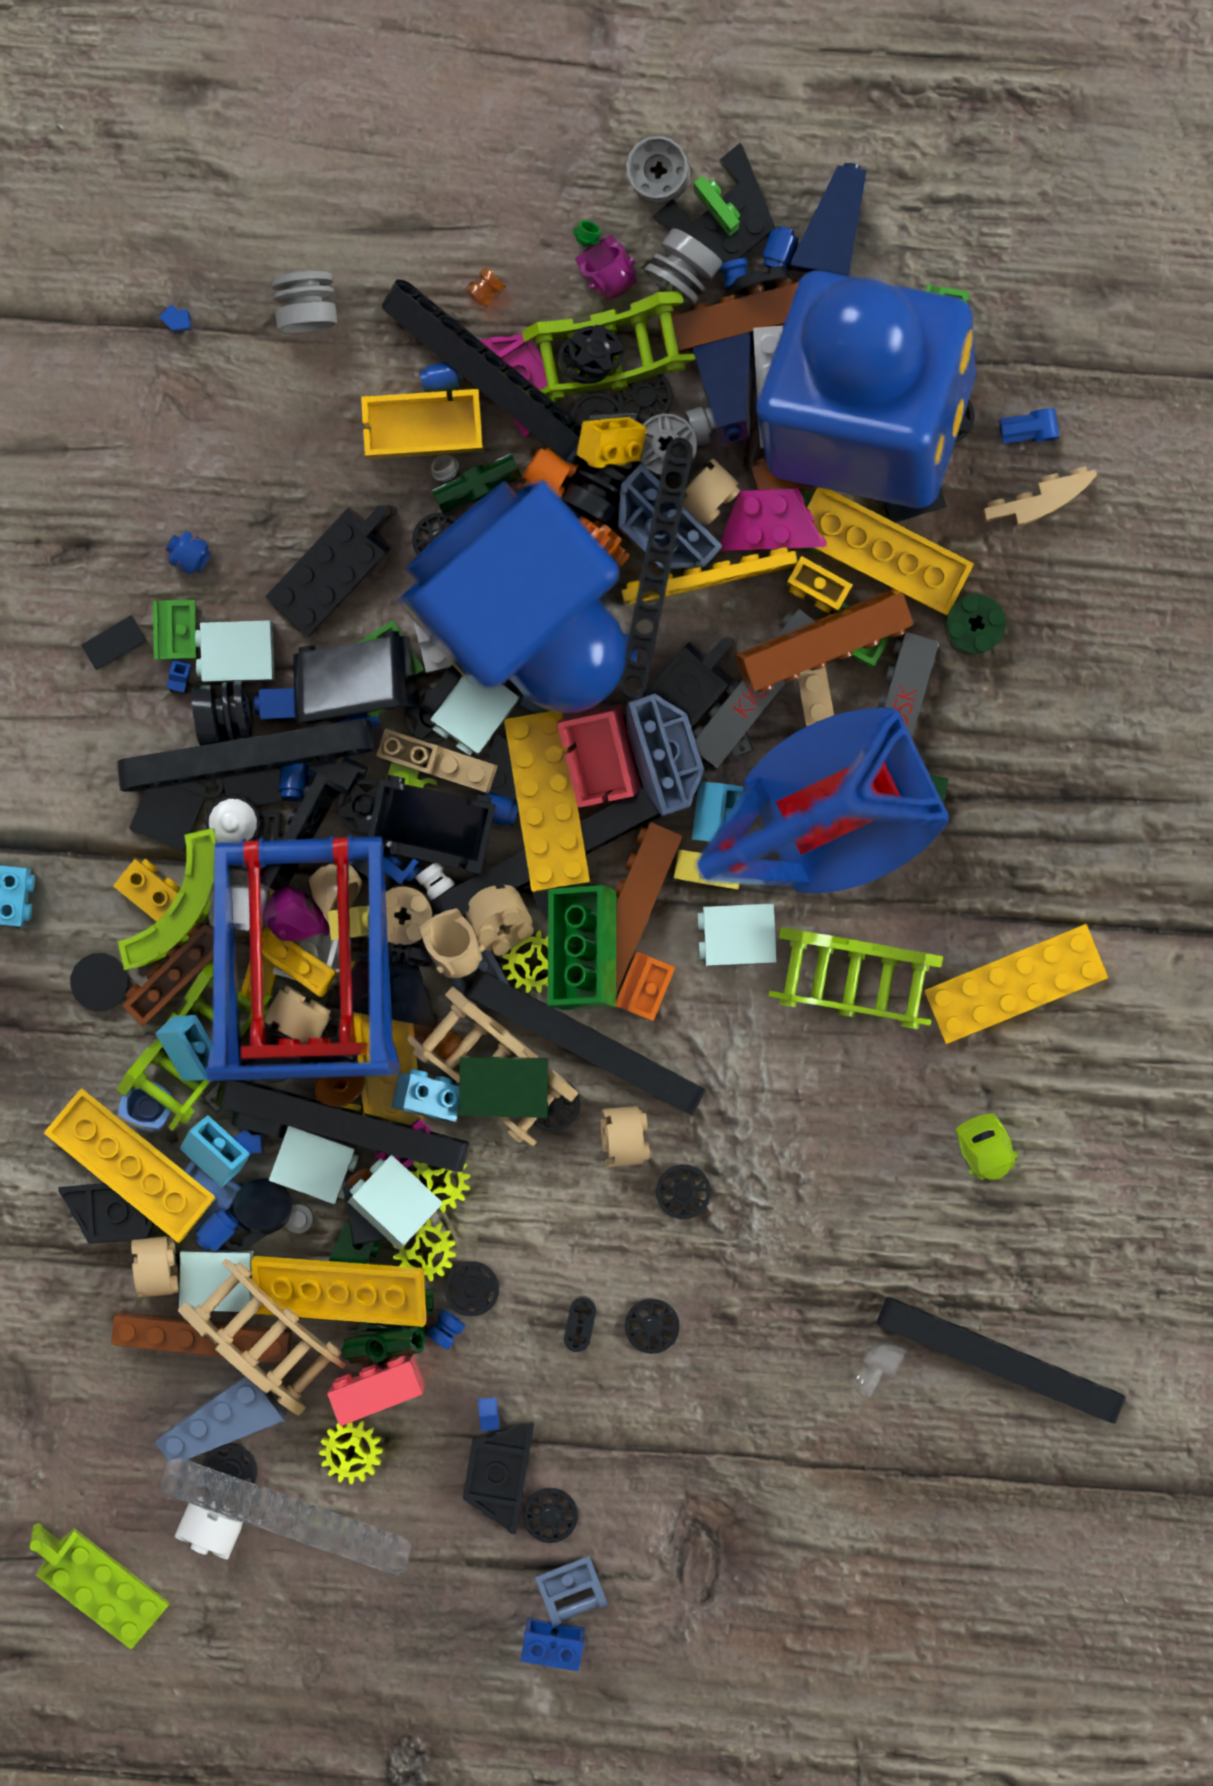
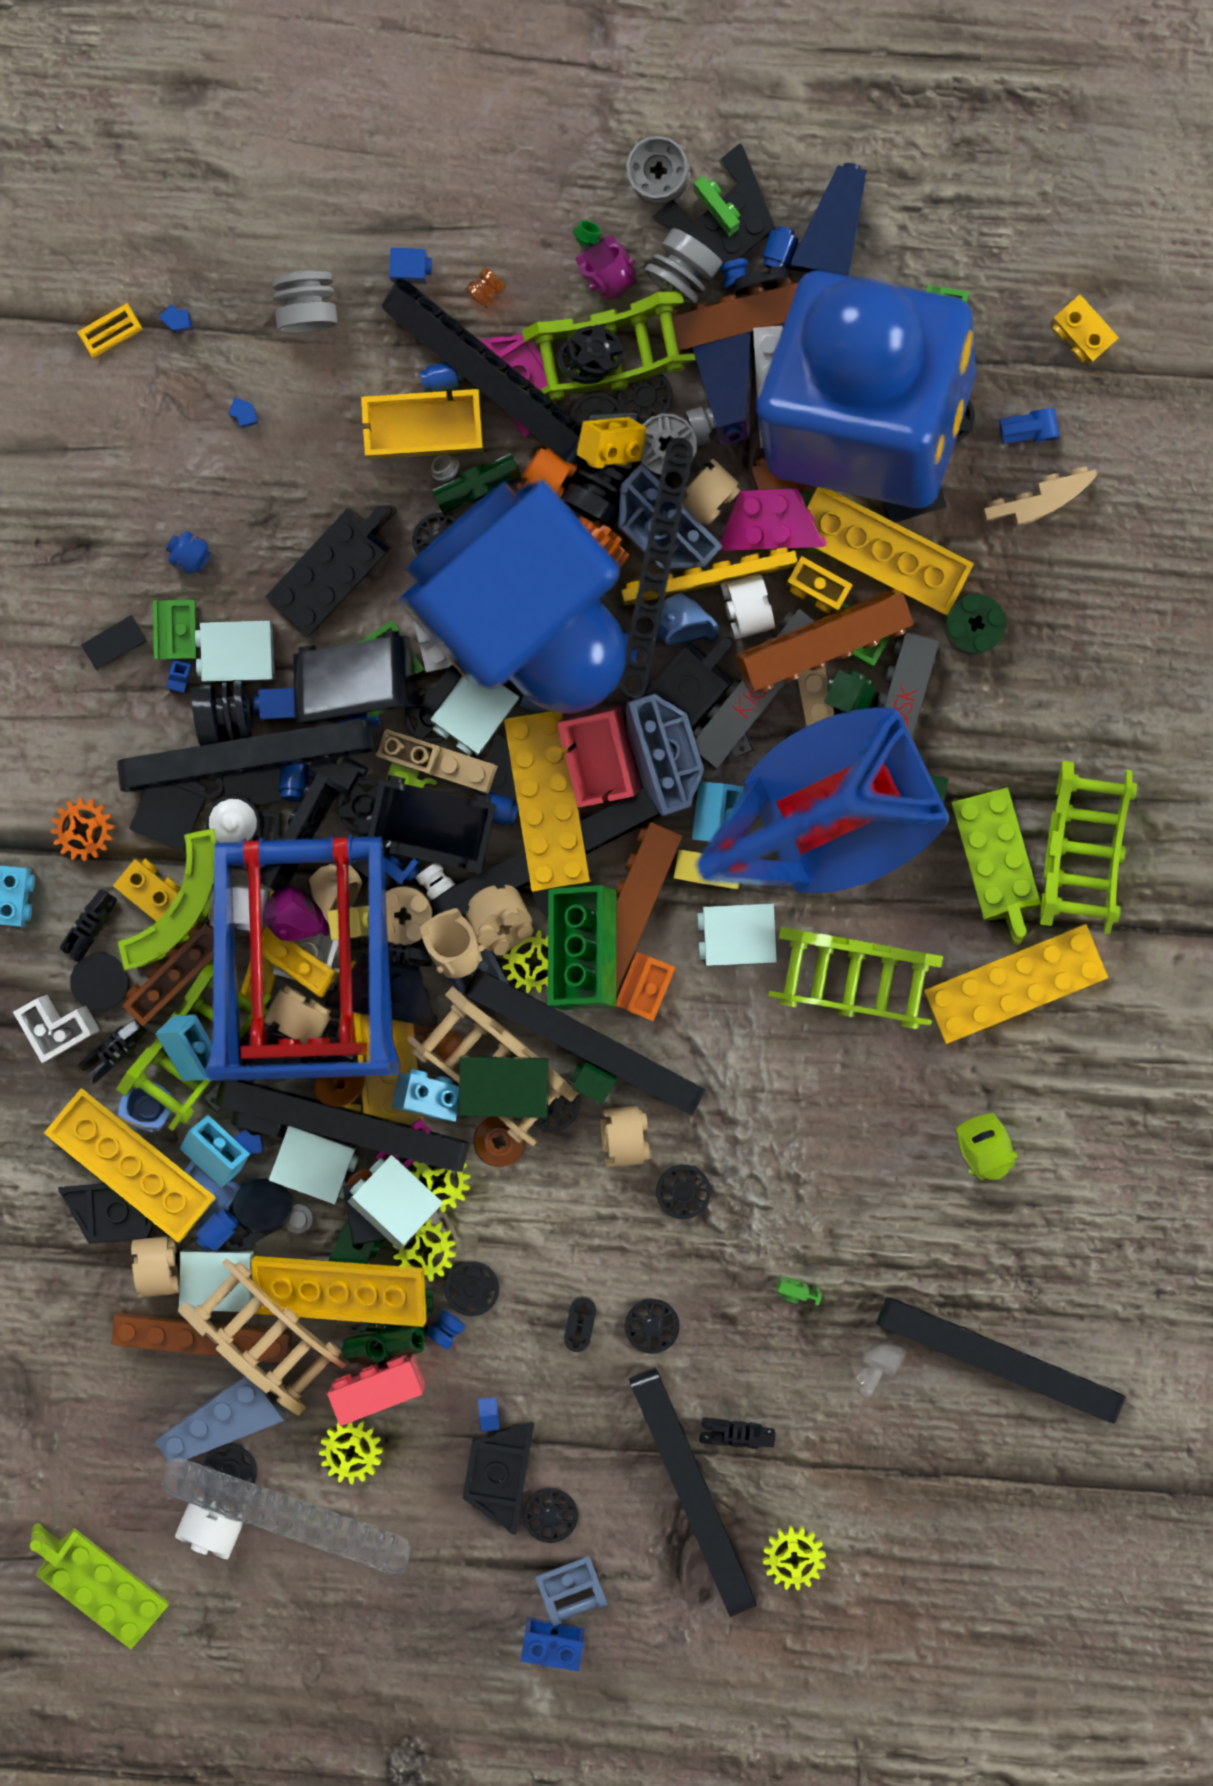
none -> white brick [13,995,100,1063]
none -> orange gear [50,798,116,861]
none -> black hinge [60,889,117,962]
none -> yellow tile [77,303,143,358]
none -> black hinge [78,1019,147,1084]
none -> blue piece [228,397,259,429]
none -> blue brick [389,248,432,283]
none -> dark orange piece [473,1116,526,1167]
none -> dark green brick [569,1061,617,1105]
none -> black beam [629,1367,757,1617]
none -> medium blue helmet [658,593,720,645]
none -> black hinge [699,1417,776,1449]
none -> white brick [720,573,775,640]
none -> neon yellow gear [763,1525,826,1590]
none -> bright green plate [776,1274,822,1306]
none -> dark green brick [824,669,880,713]
none -> lime hinge [951,787,1041,945]
none -> lime fence [1040,760,1137,934]
none -> yellow brick [1050,294,1119,365]

